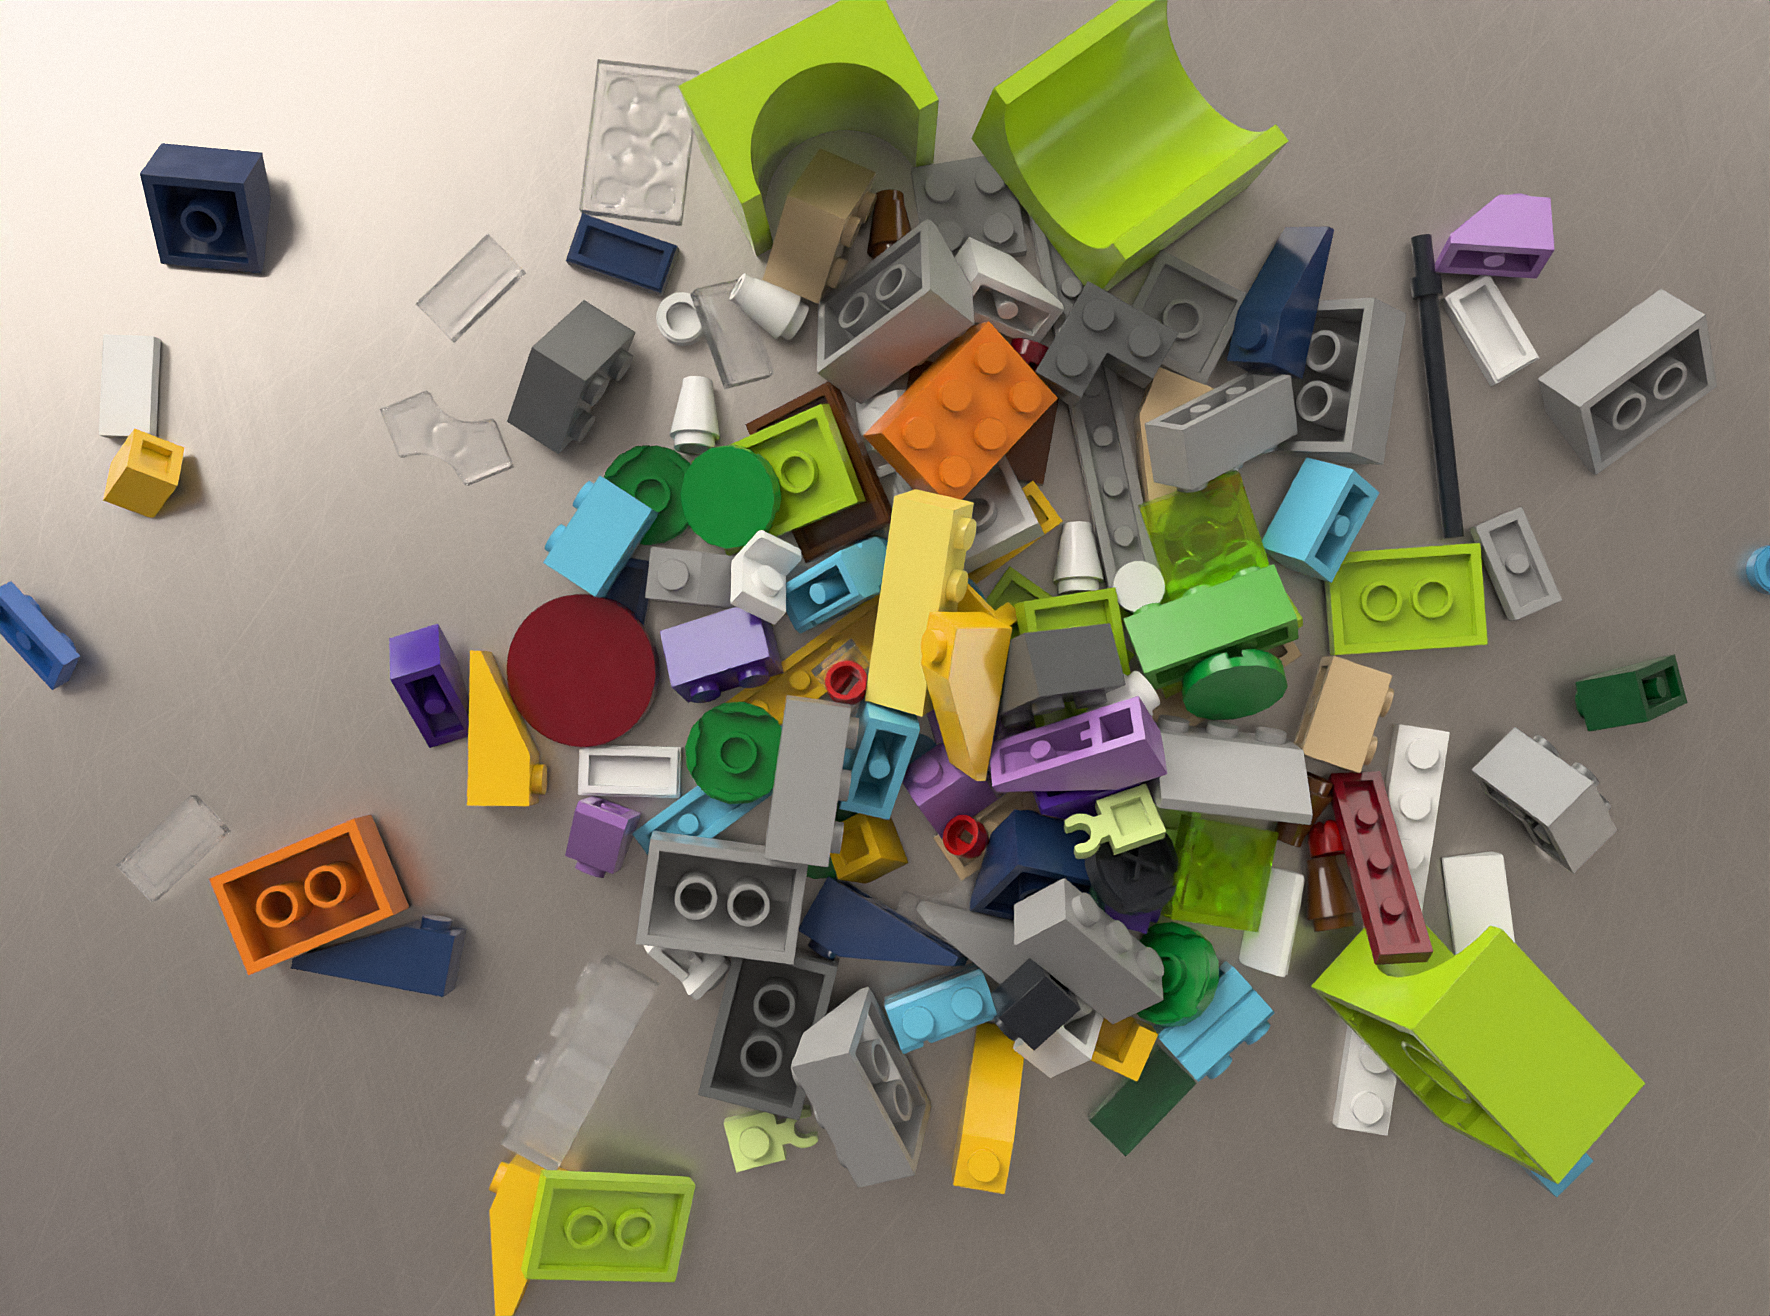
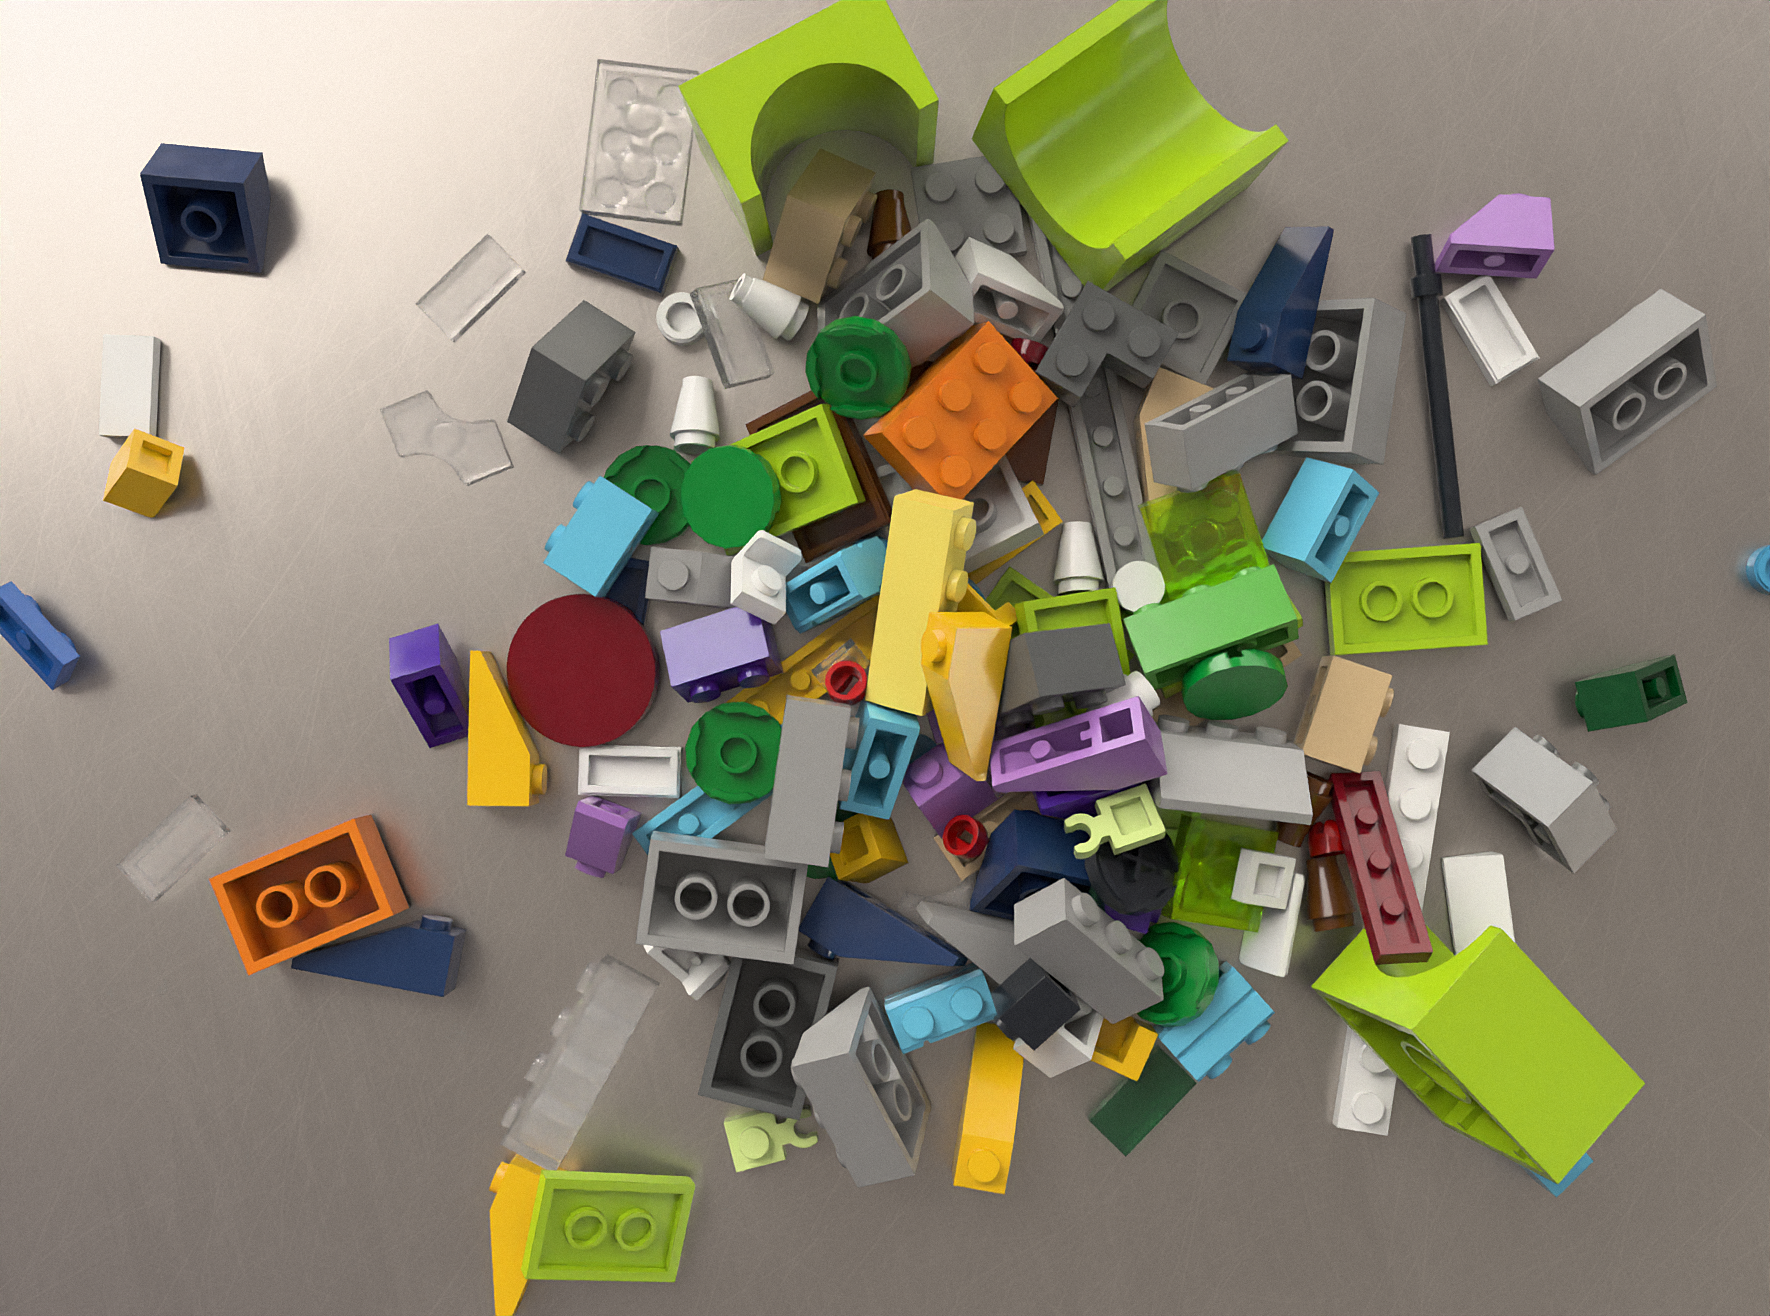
none -> green tile [805,316,912,420]
none -> white plate [1231,848,1296,910]

